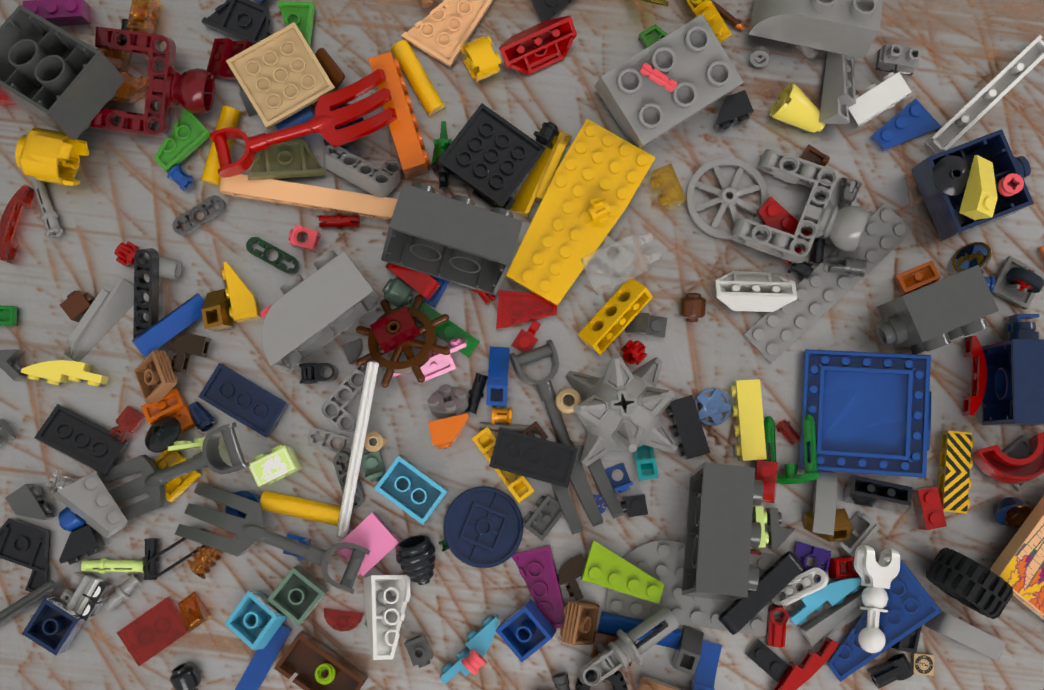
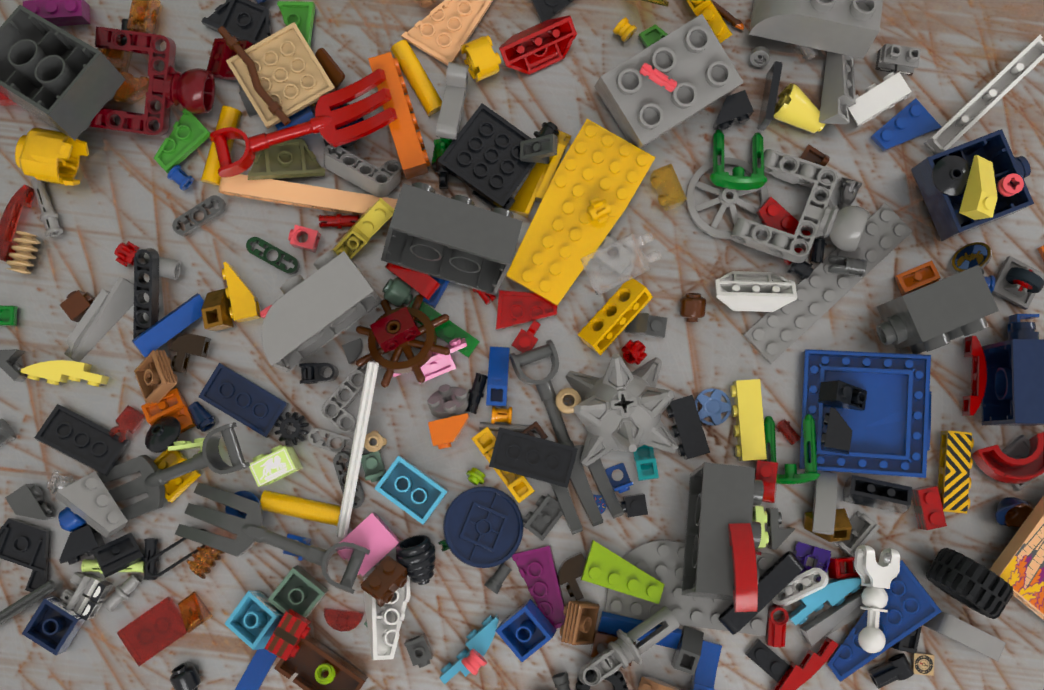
none -> tan piece [5,230,41,274]
none -> black plate [92,533,144,578]
none -> reddish brown bar [218,26,291,126]
none -> brick [265,609,312,661]
none -> black gear [275,412,309,445]
none -> light yellow slope [332,198,395,259]
none -> reddish brown bracket [361,555,408,607]
none -> light grey beam [436,62,469,140]
none -> lime plate [466,467,486,485]
none -> dark grey pin [484,563,512,594]
none -> dark grey slope [520,134,558,164]
none -> yellow wheel [613,17,637,43]
none -> green piece [710,130,767,190]
none -> red slope [728,523,758,612]
none -> black tile [757,61,783,131]
none -> black slope [818,380,867,411]
none -> black slope [821,407,852,455]

